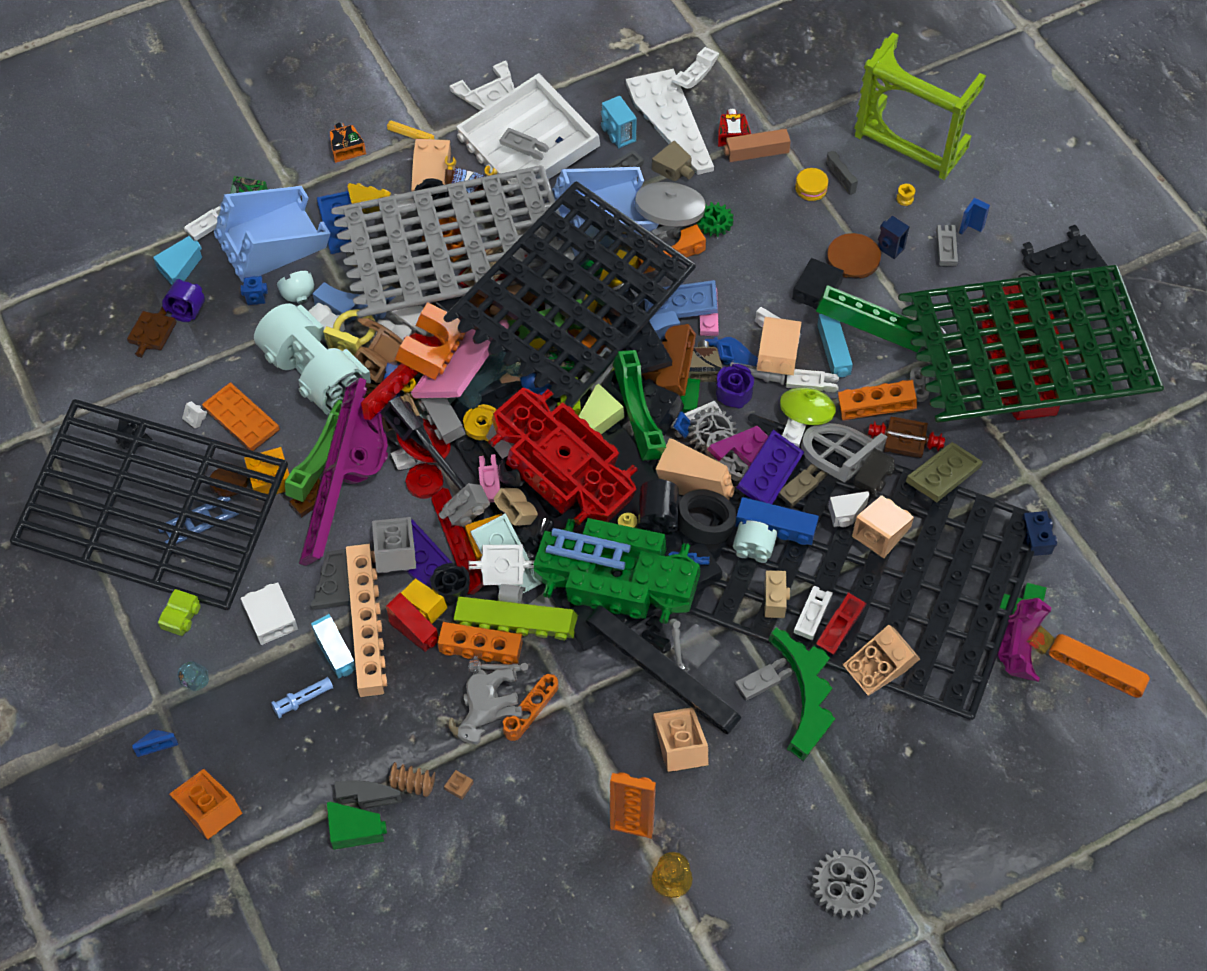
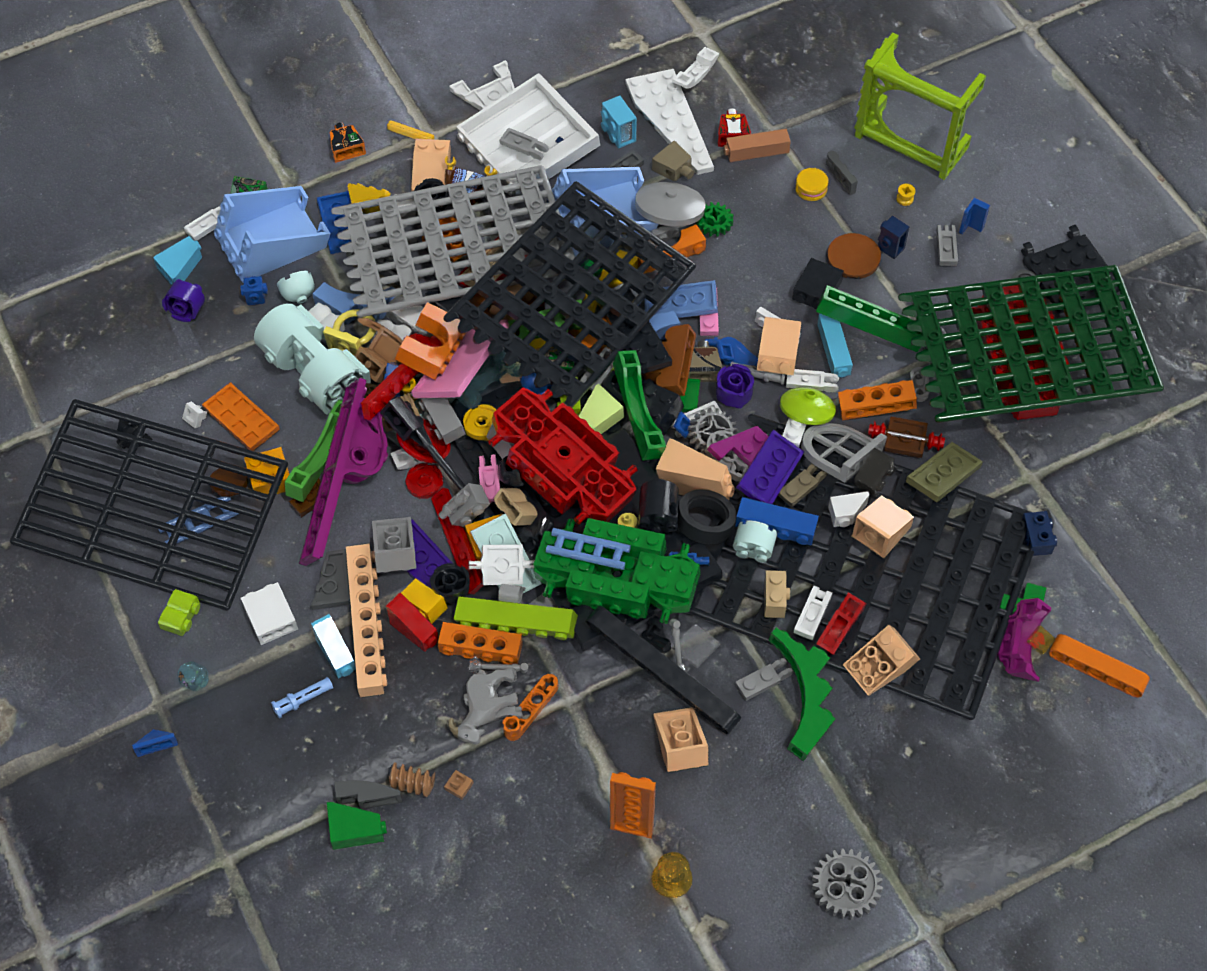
reddish brown plate [127,306,177,358] -> none
orange slope [169,769,243,840] -> none

